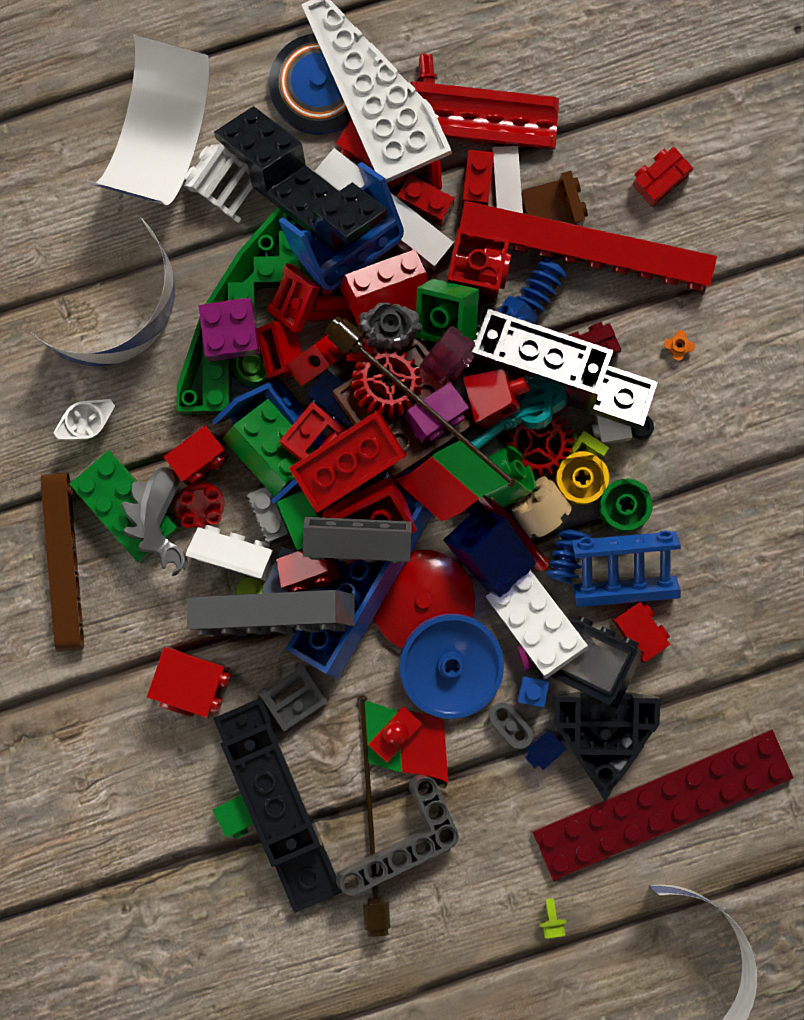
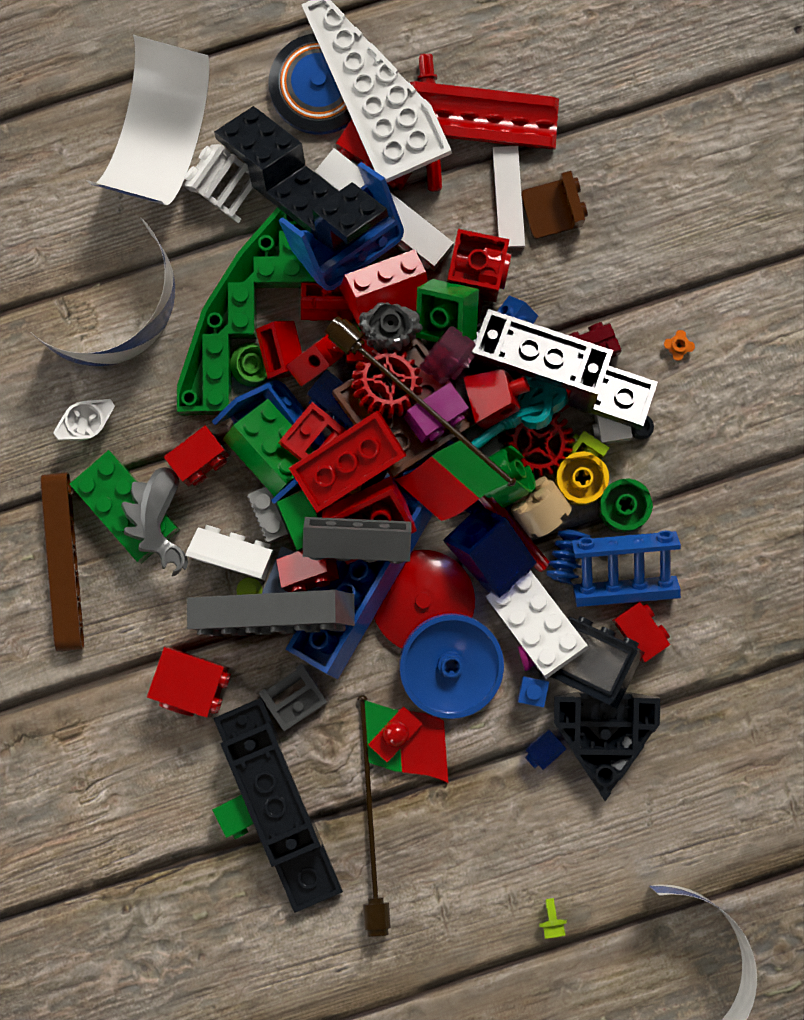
red dish [174,482,225,528] -> none
magenta brick [198,298,260,362] -> none
red plate [267,263,320,333] -> none
dark grey beam [336,775,459,896] -> none
red piece [397,174,455,227] -> none
red brick [459,201,717,291] -> none
red piece [462,150,494,207] -> none
dark grey plate [489,703,533,749] -> none
blue piece [515,258,568,312] -> none
dark red plate [532,729,794,881] -> none
red brick [632,147,694,207] -> none

